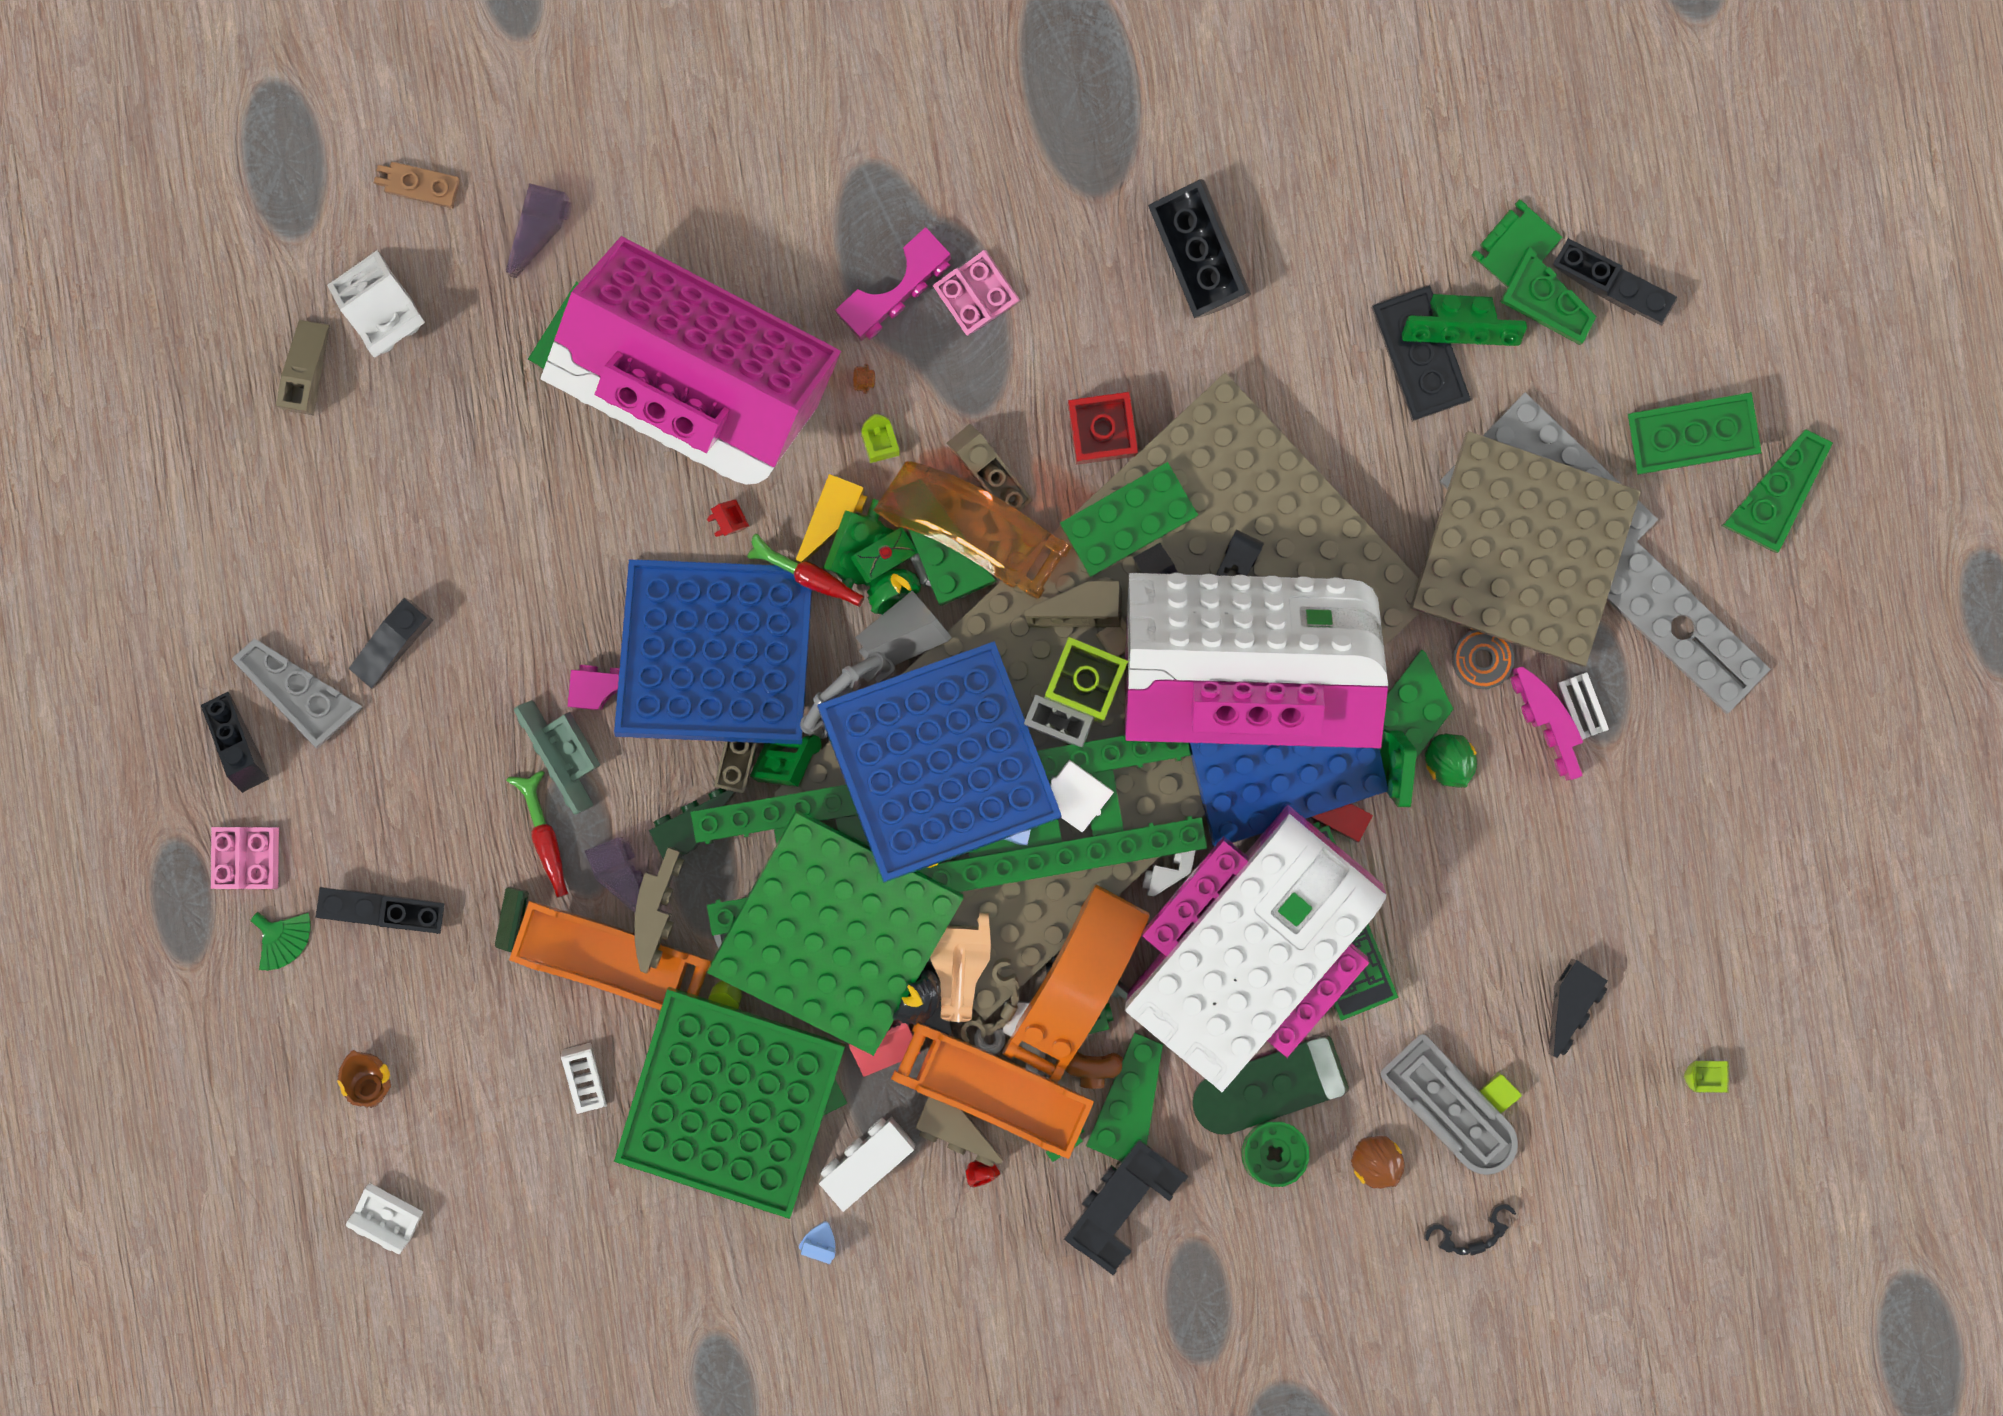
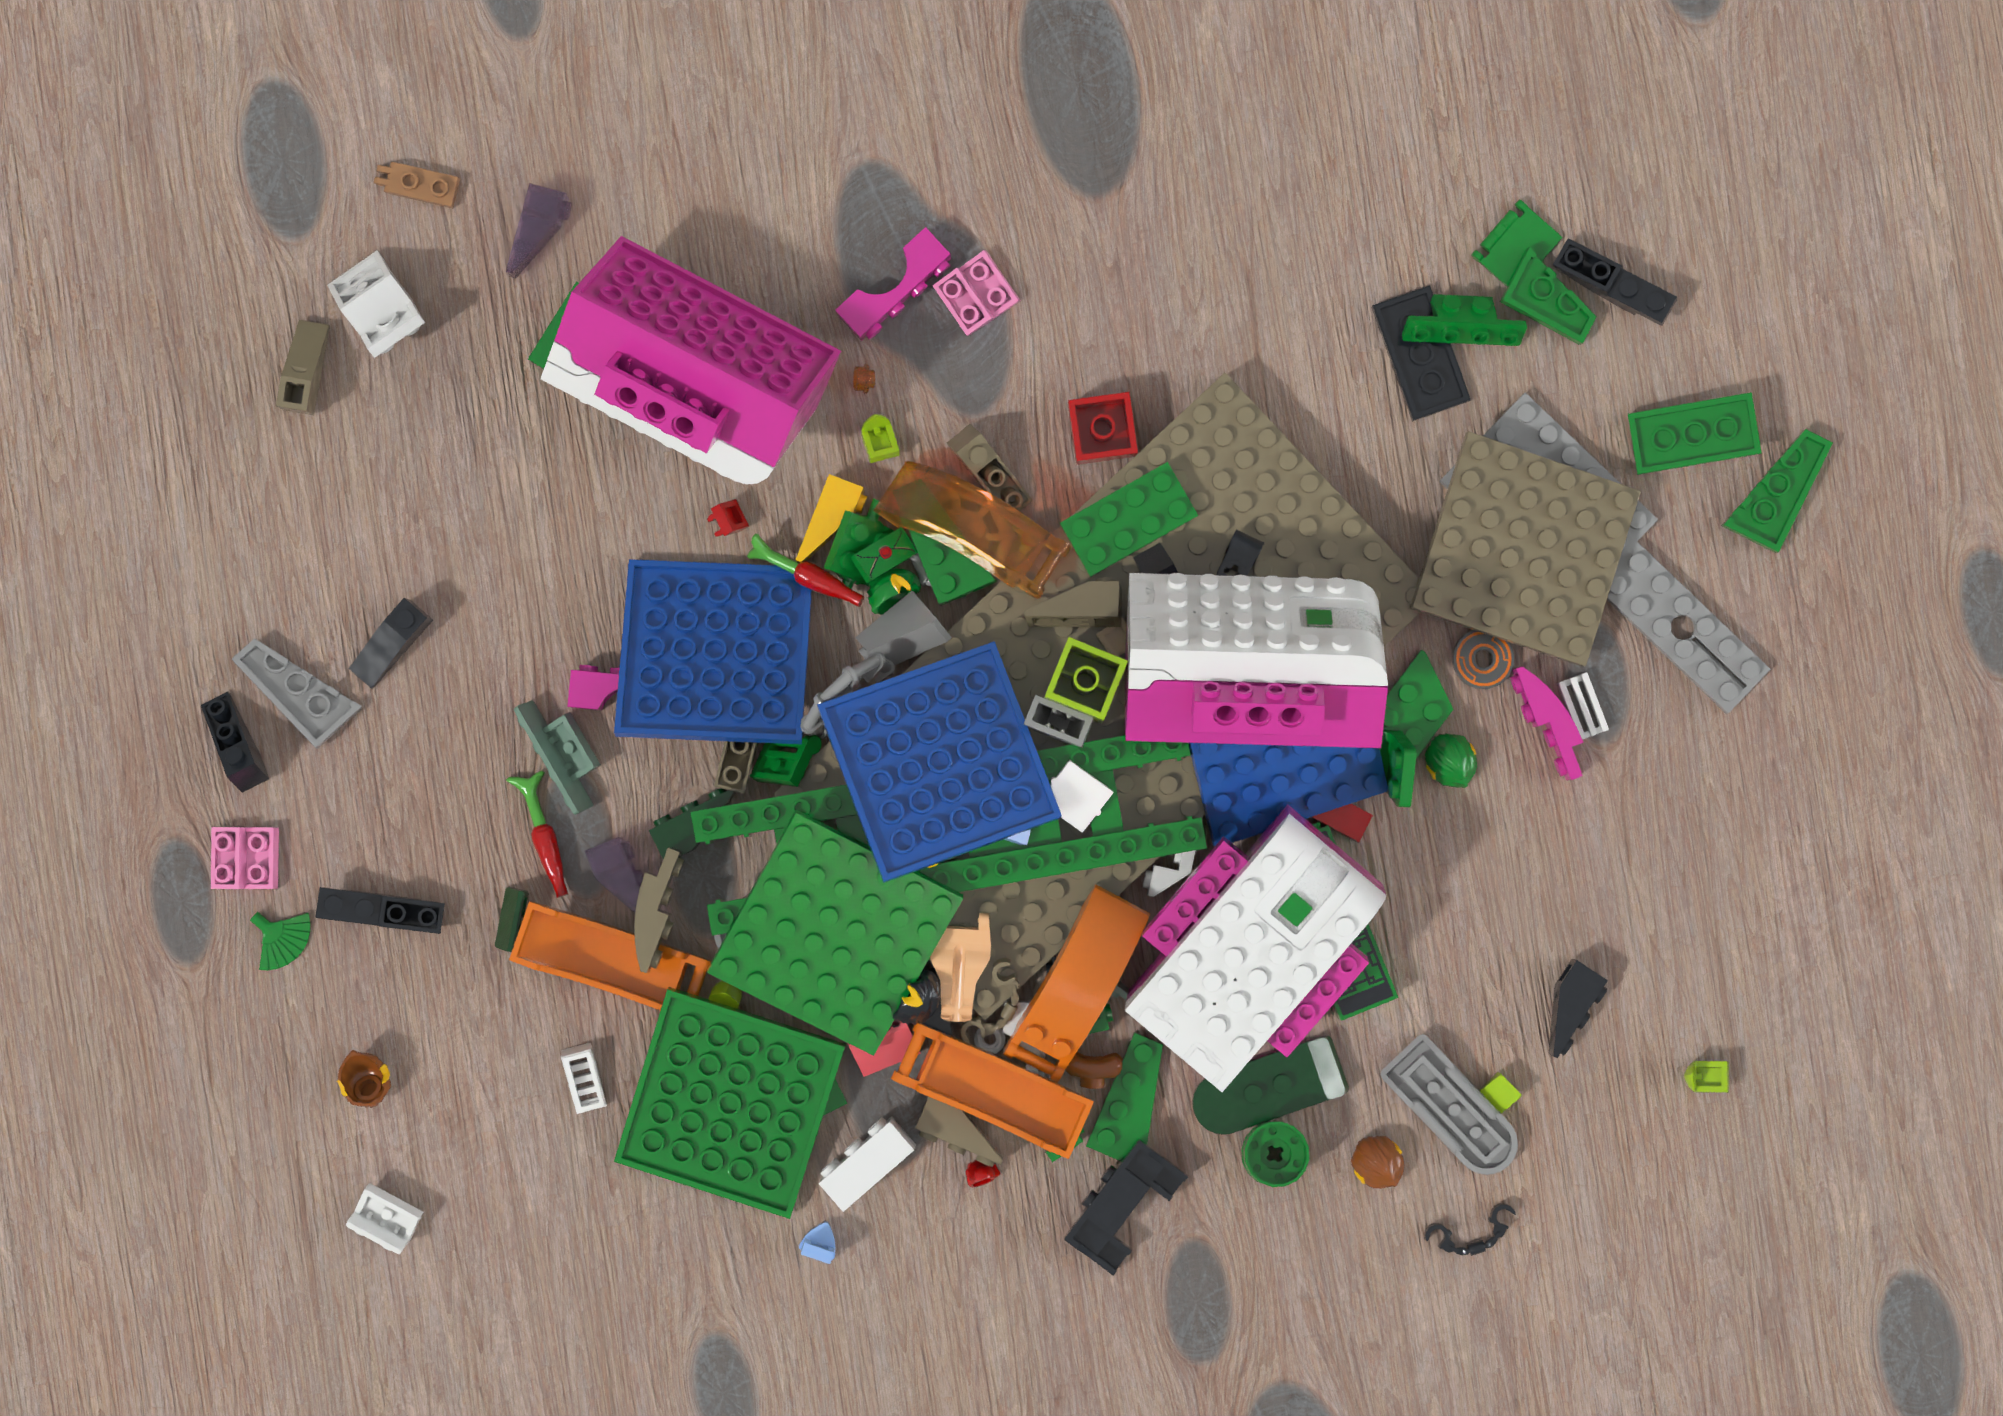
black brick [1148,179,1251,318] -> none

